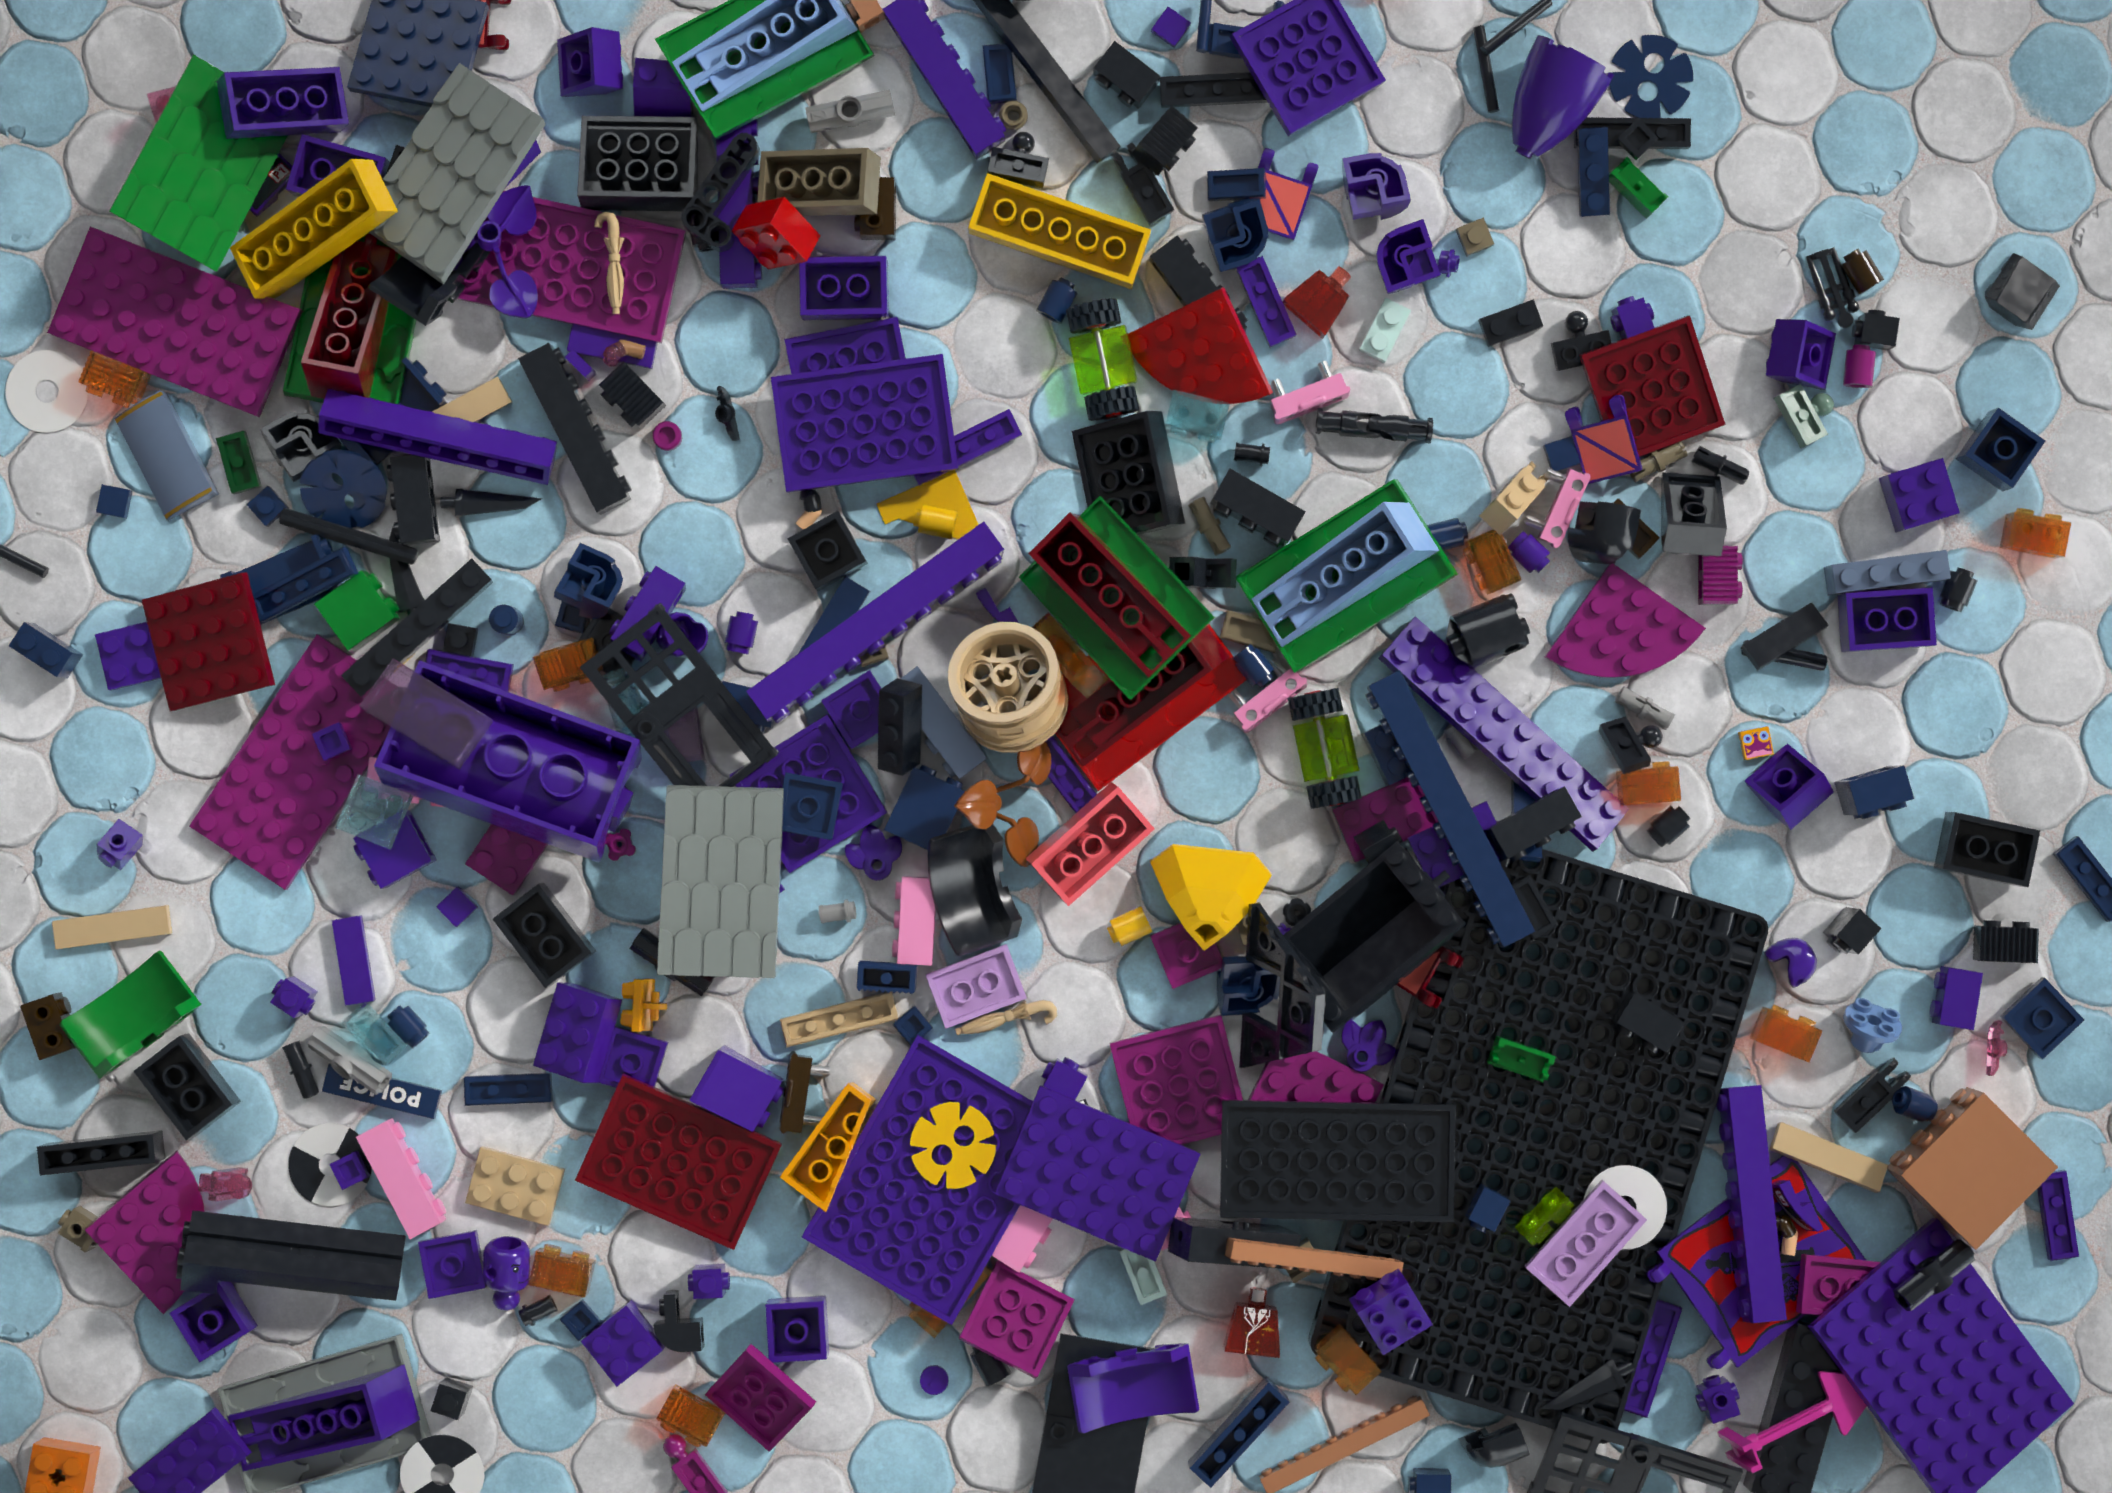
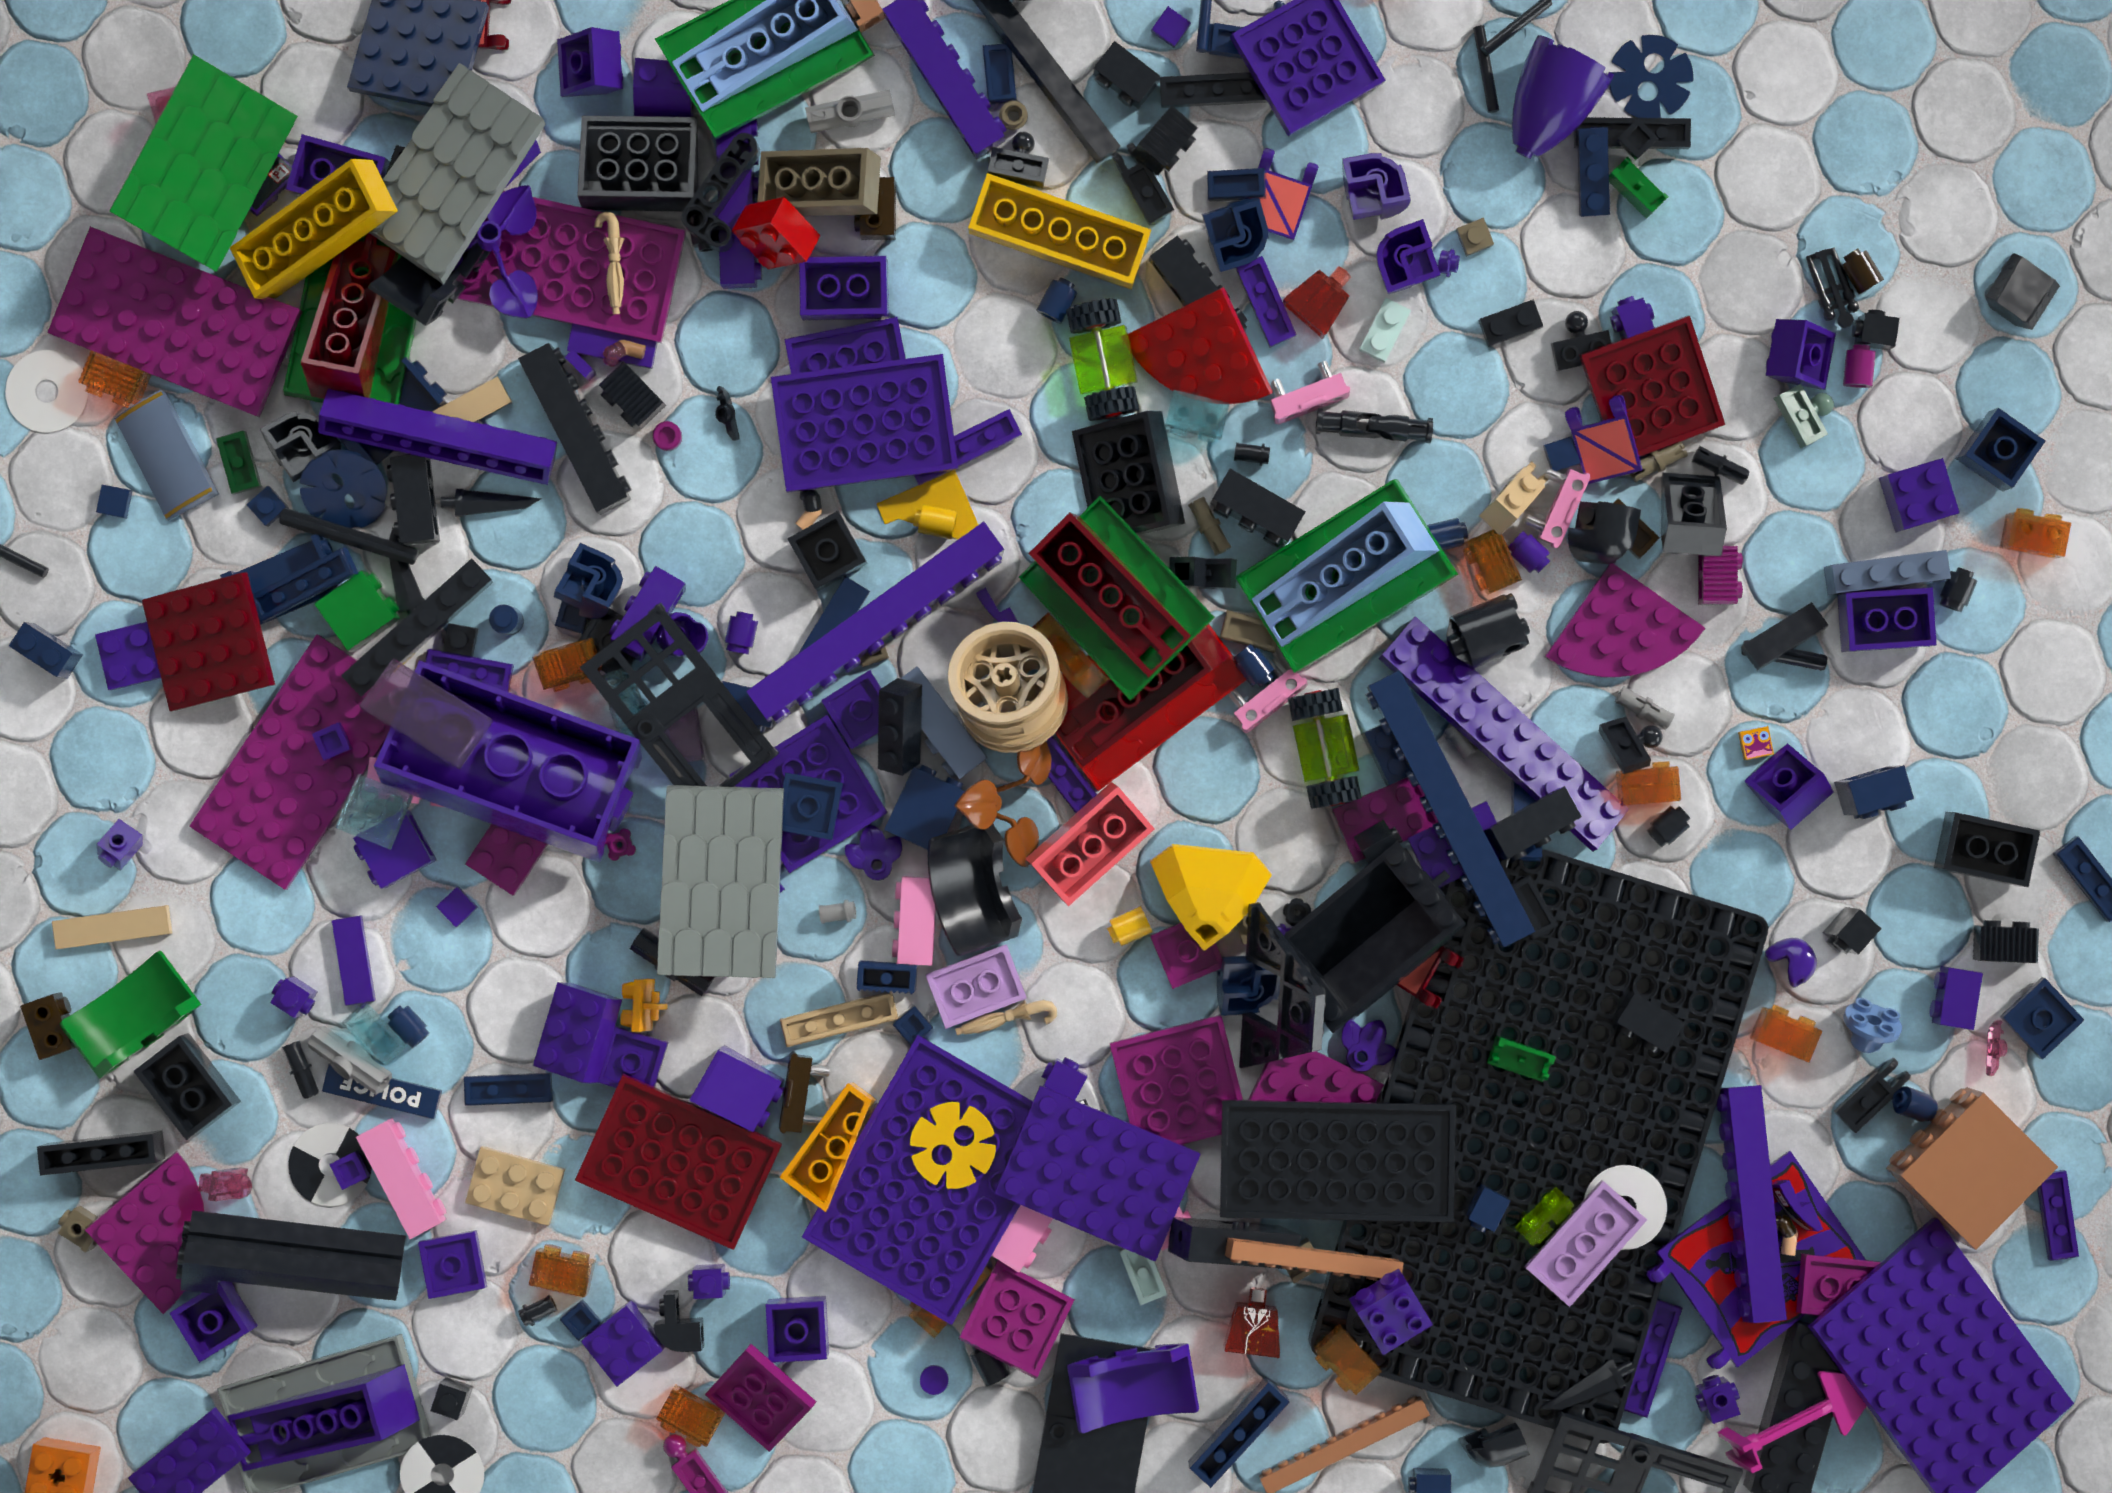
dark purple brick [217,67,349,139] -> none
dark purple piece [483,1236,530,1310] -> none
black brick [492,883,596,988] -> none
tan tile [1769,1122,1888,1193] -> none
black piece [1893,1239,1975,1311] -> none

